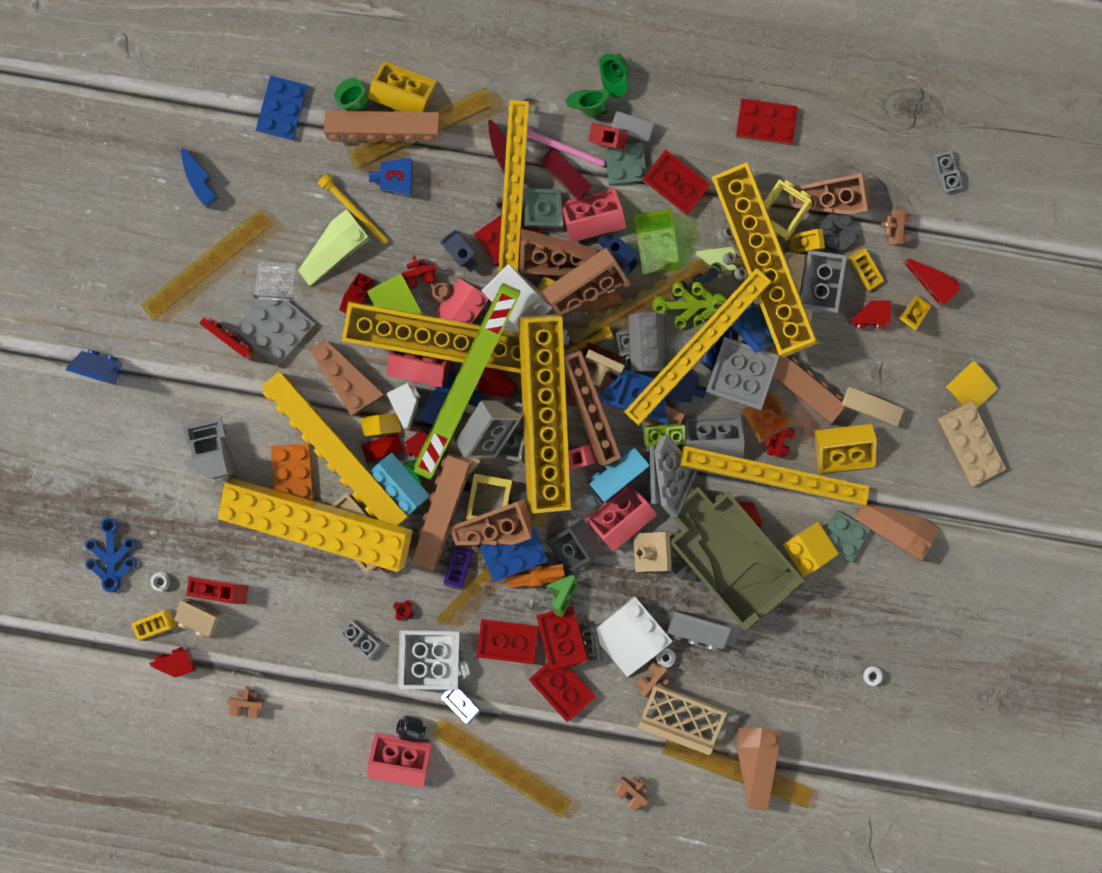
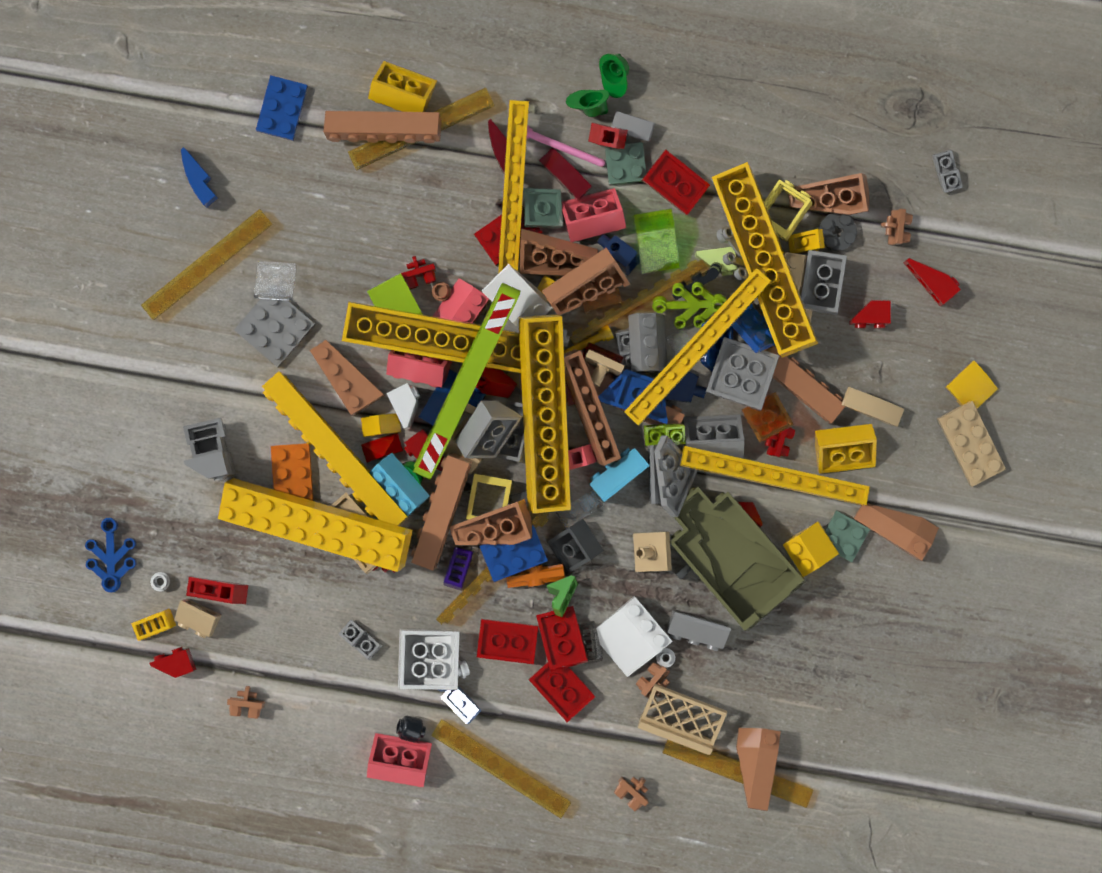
blue slope [66,349,122,385] -> none
red plate [199,317,255,361] -> none
yellowish green wedge [298,209,370,286] -> none
yellow piece [317,173,388,244] -> none
green piece [334,78,368,111] -> none
red slope [339,273,375,314] -> none
blue torso [369,158,413,197] -> none
red plate [393,600,414,621] -> none
dark blue torso [440,230,479,272] -> none
coral slope [585,482,657,552] -> none
red plate [736,98,798,145] -> none
yellow slope [847,248,885,291] -> none
white plate [863,666,883,686] -> none
yellow slope [898,295,931,331] -> none

